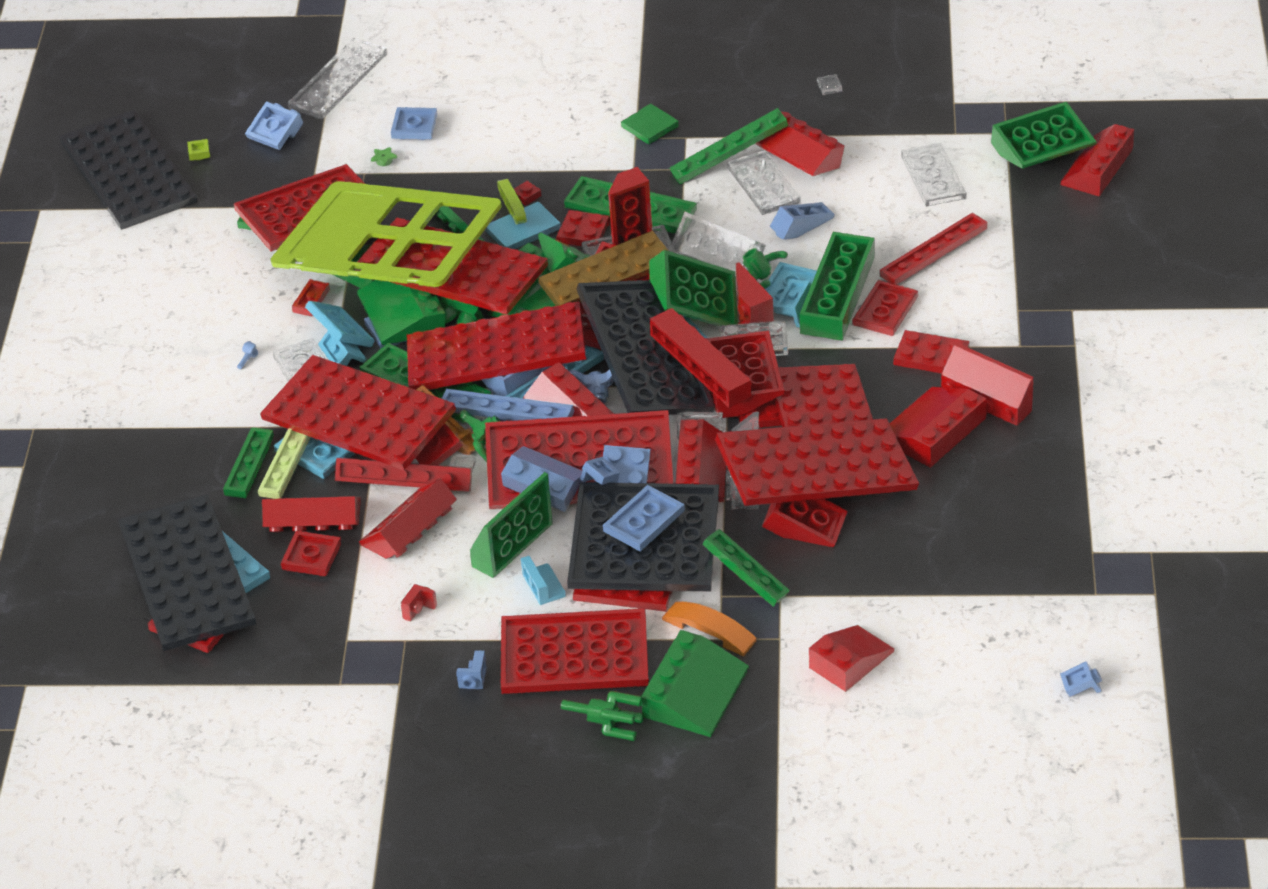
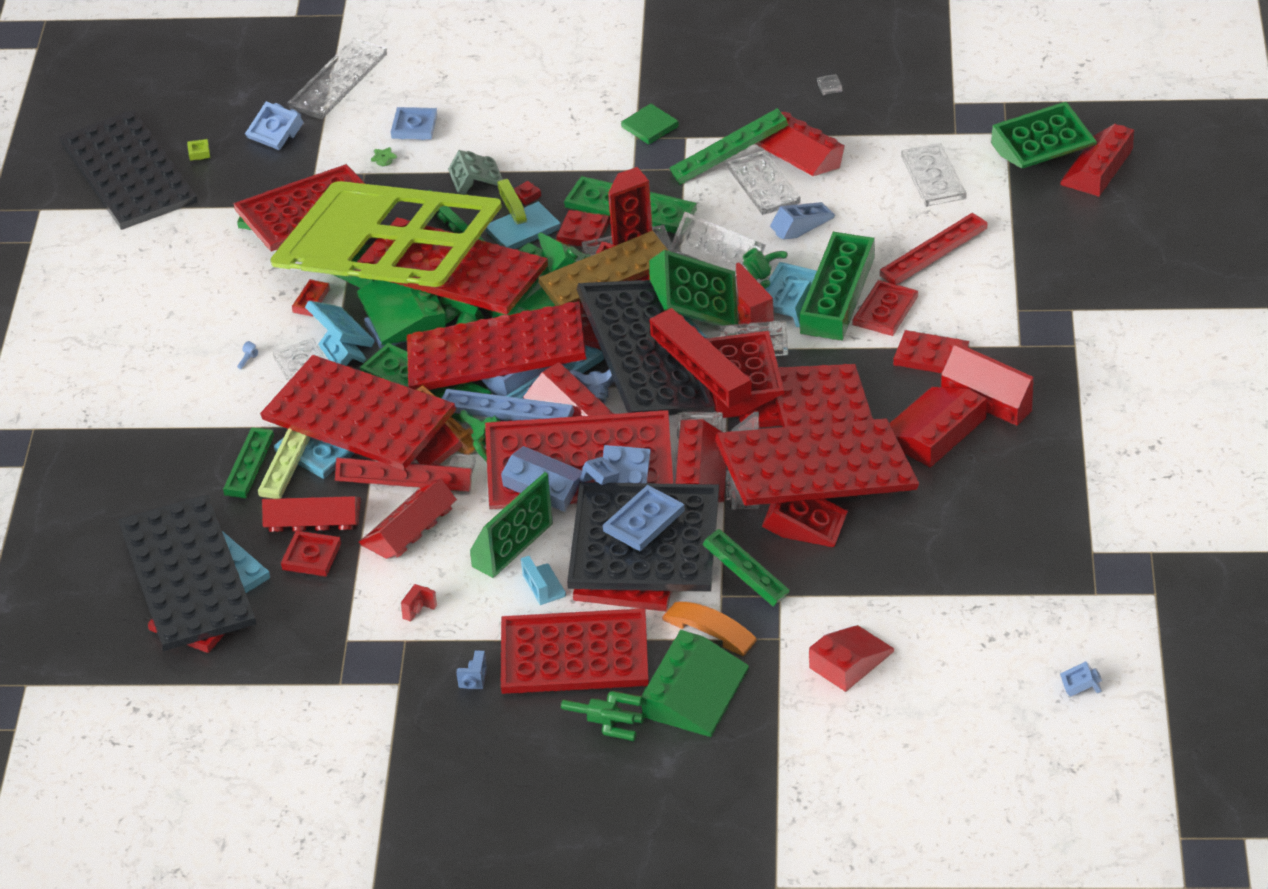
none -> sand green bracket [448,150,503,195]

